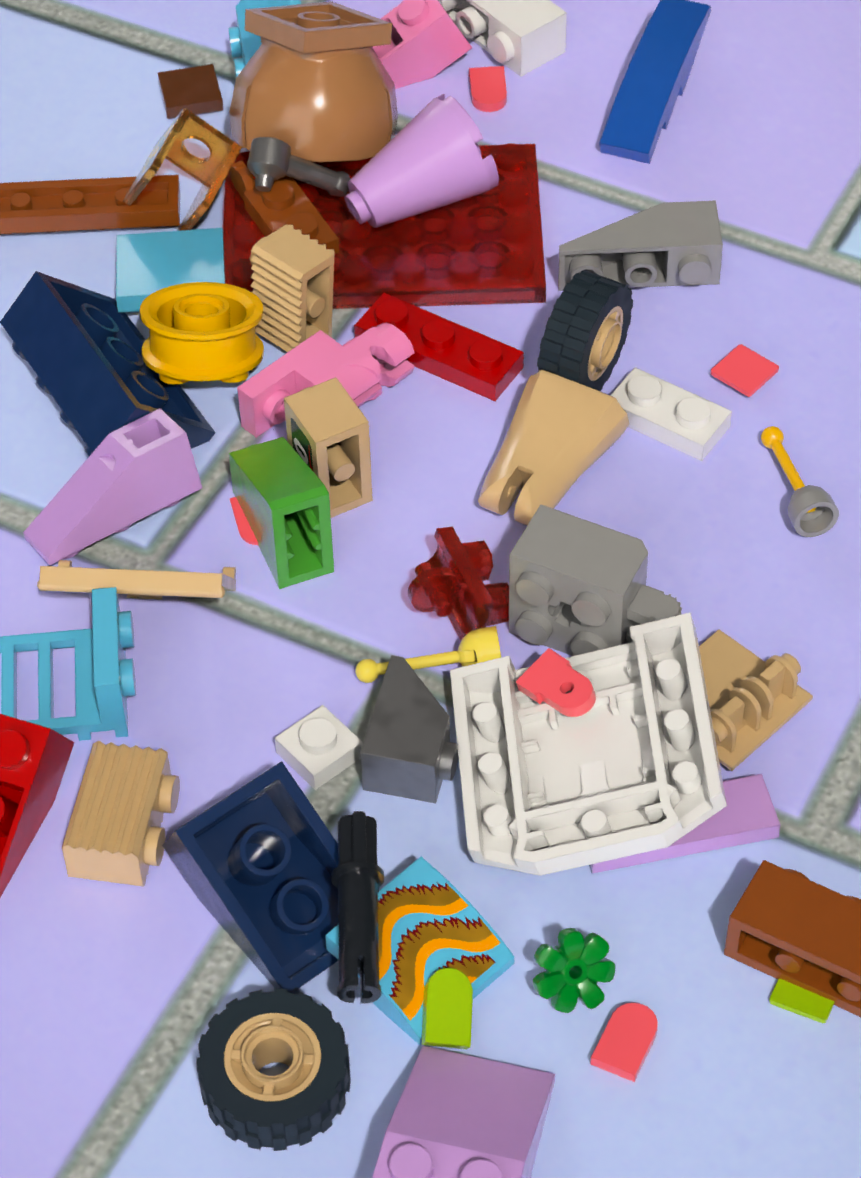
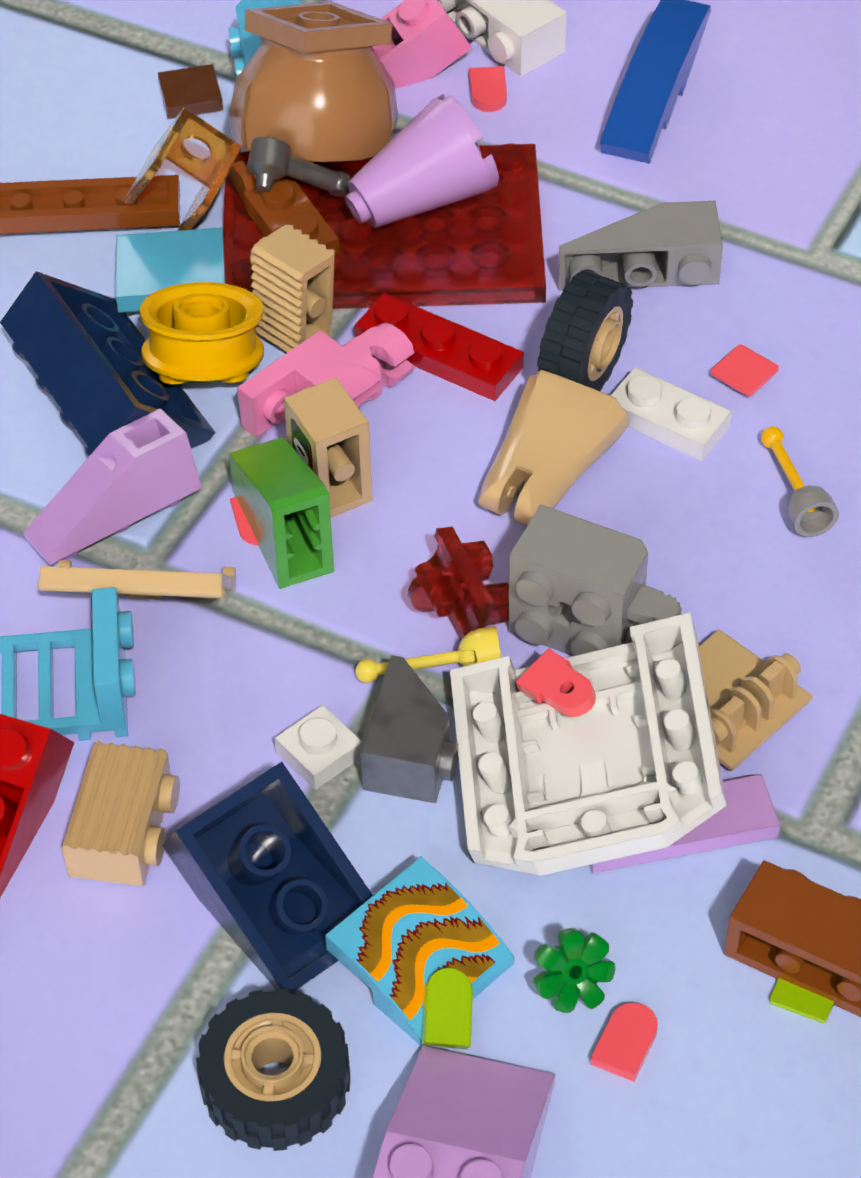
black axle [331,811,384,1004] -> none

